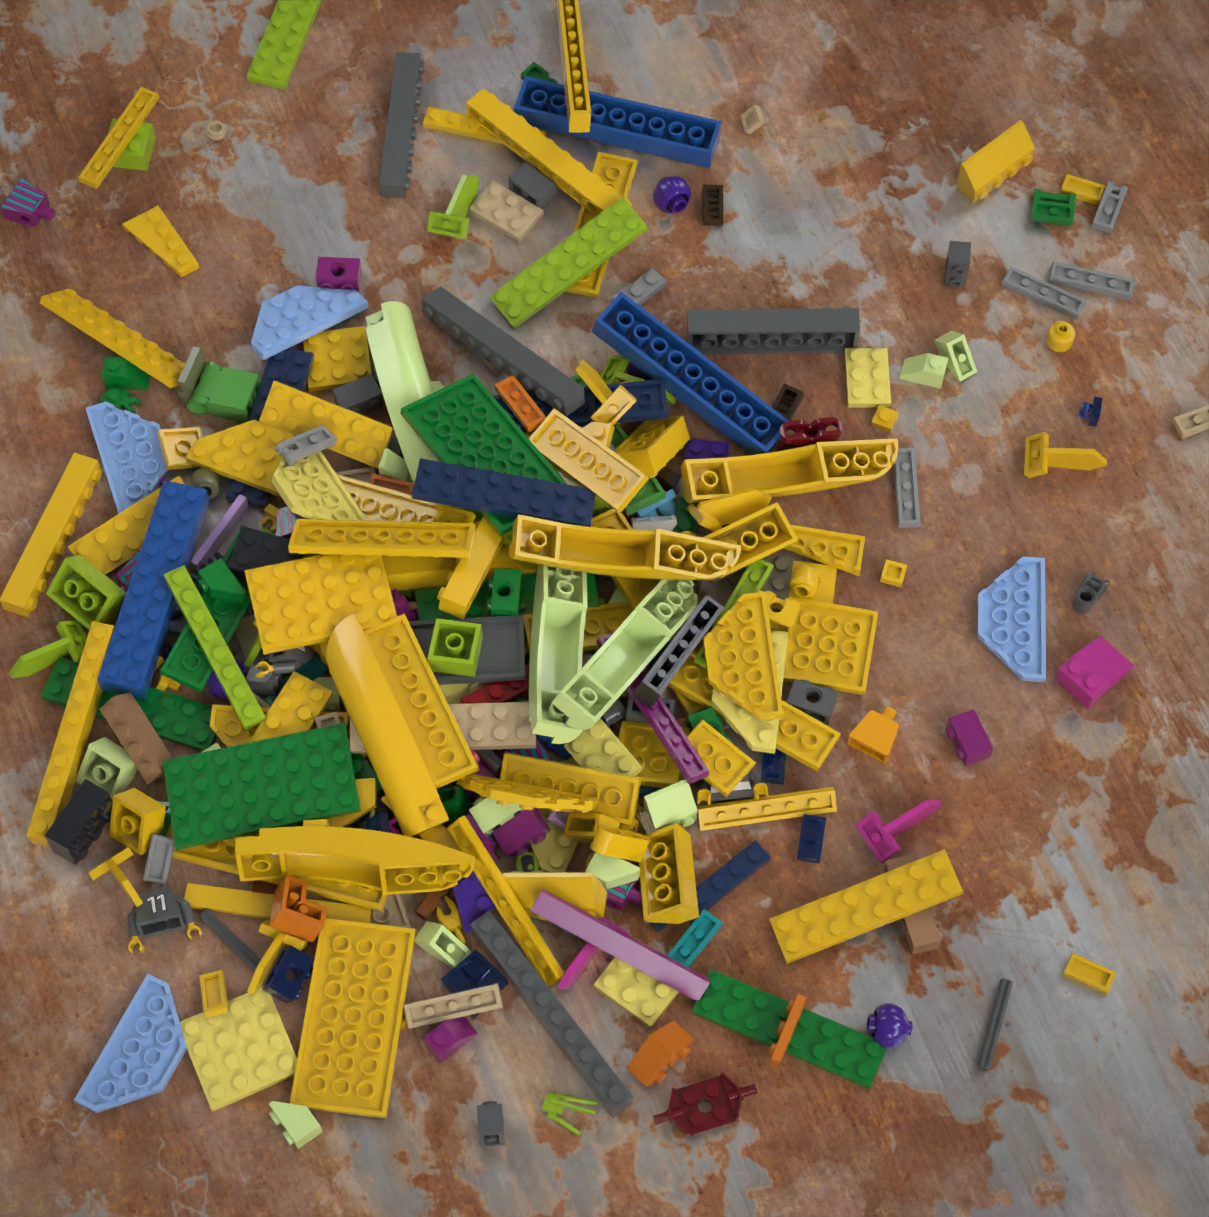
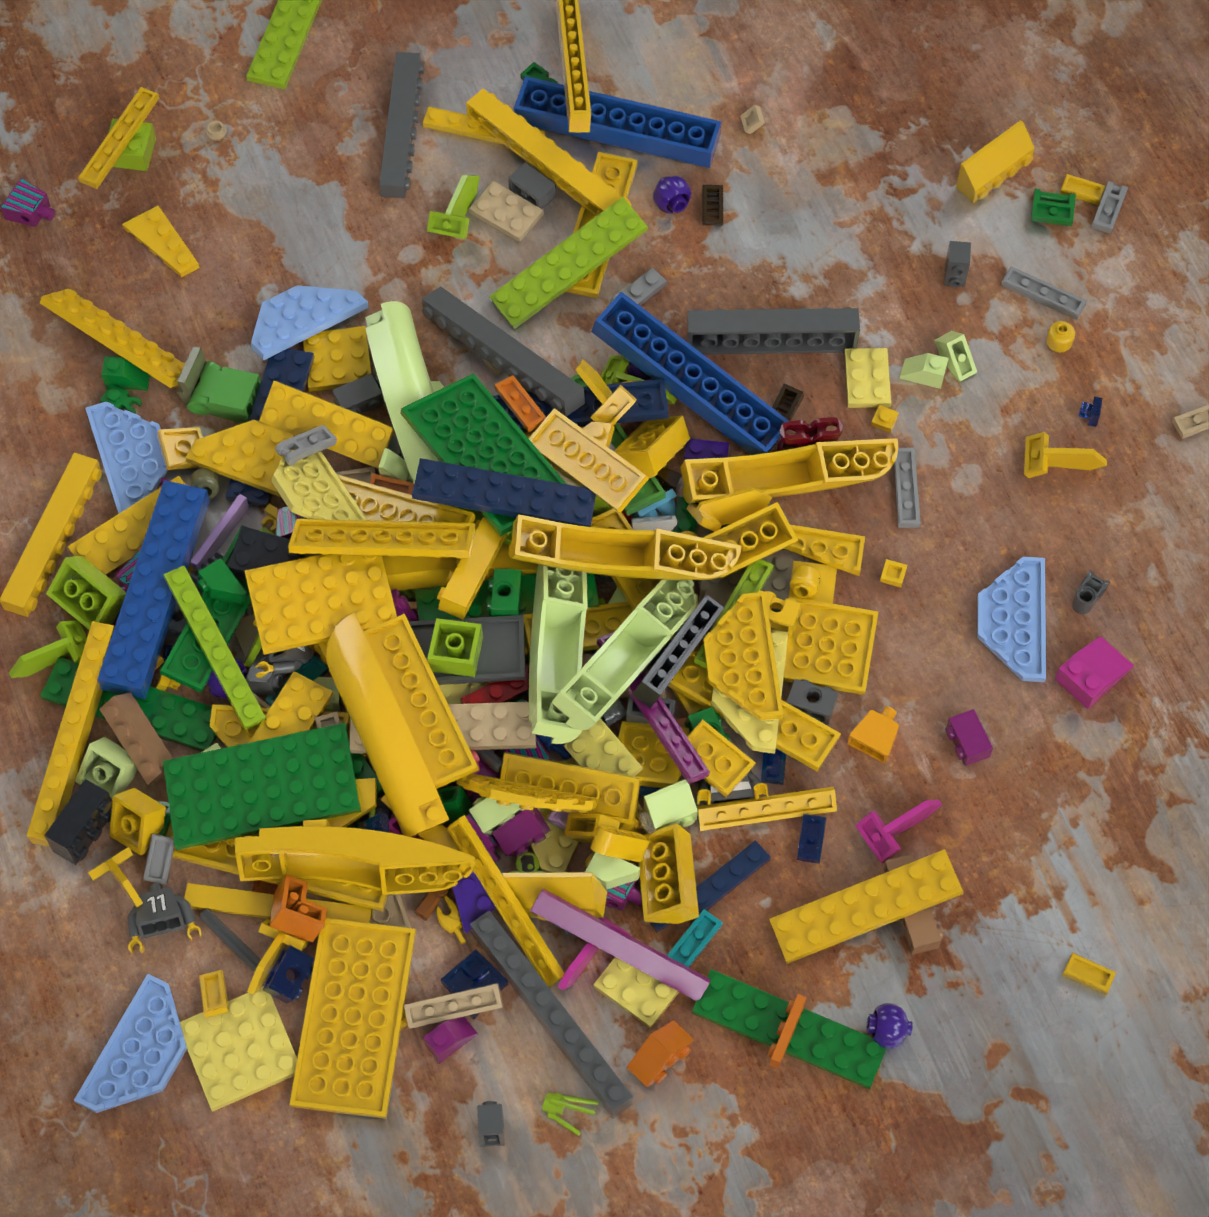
yellowish green slope [269,1101,322,1149] -> none
magenta brick [316,257,362,291] -> none
yellowish green slope [414,921,472,971] -> none
dark red plate [652,1072,757,1137] -> none
dark grey axle [977,979,1013,1070] -> none
light grey tile [1048,261,1135,301] -> none

